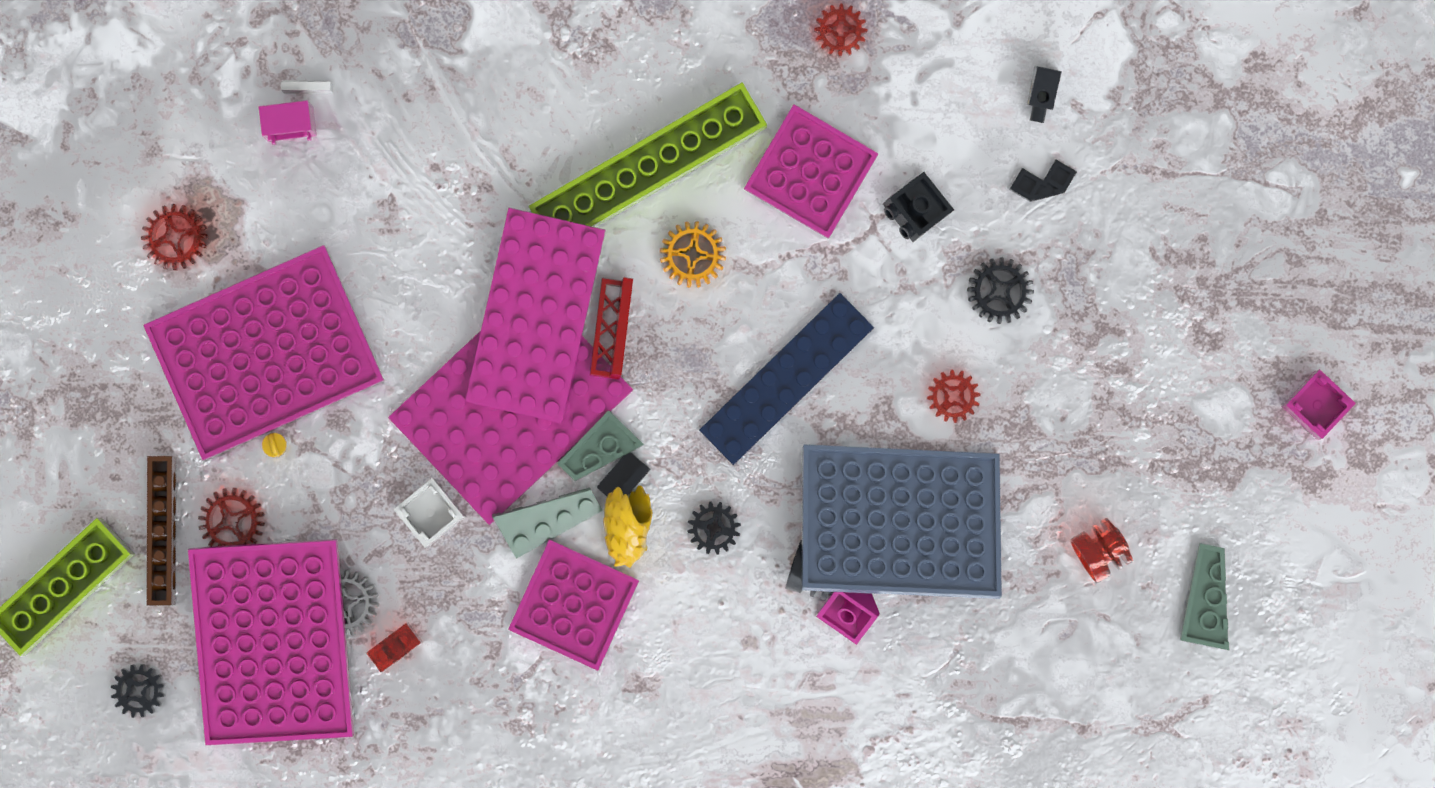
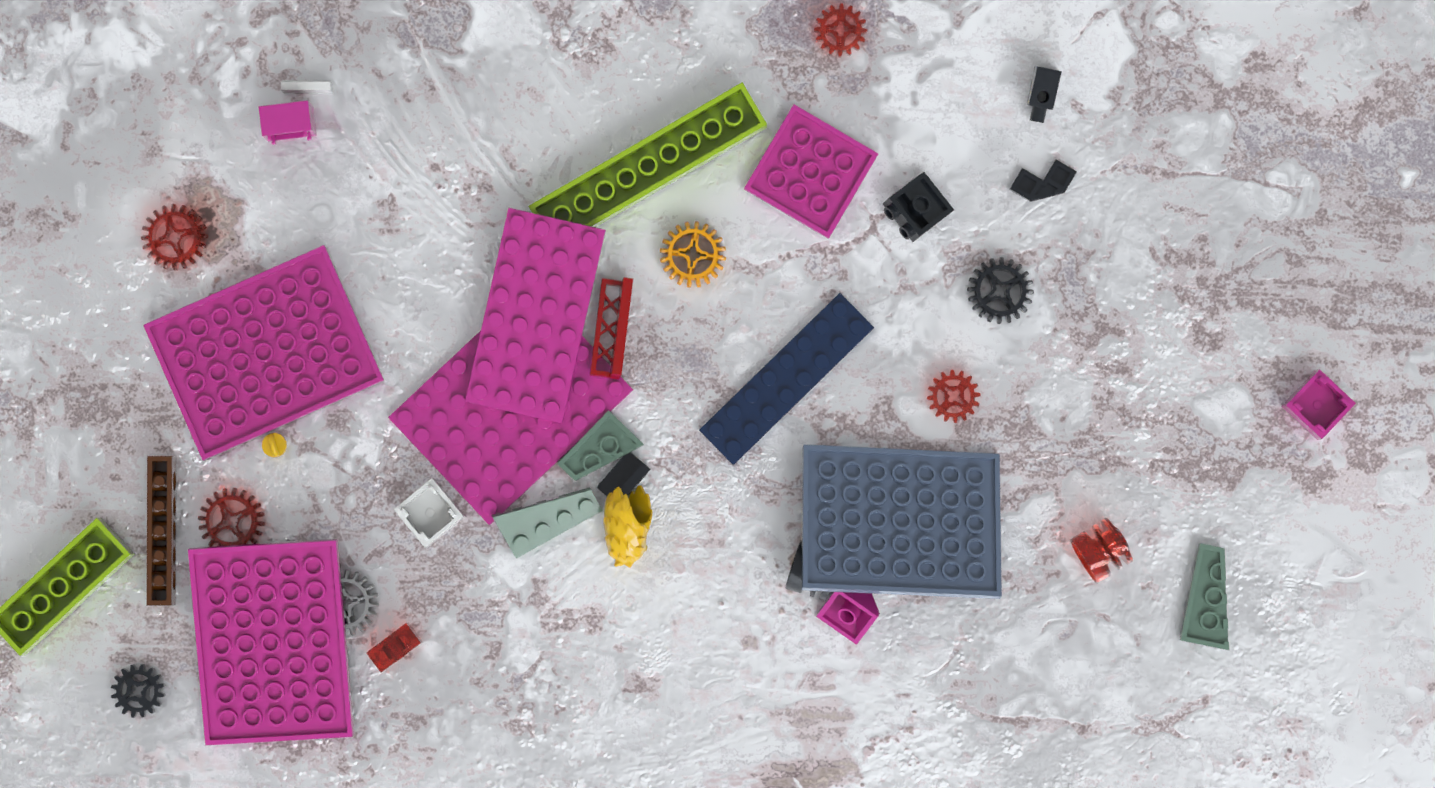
dark pink plate [508,539,639,671] -> none
black gear [687,501,741,555] -> none

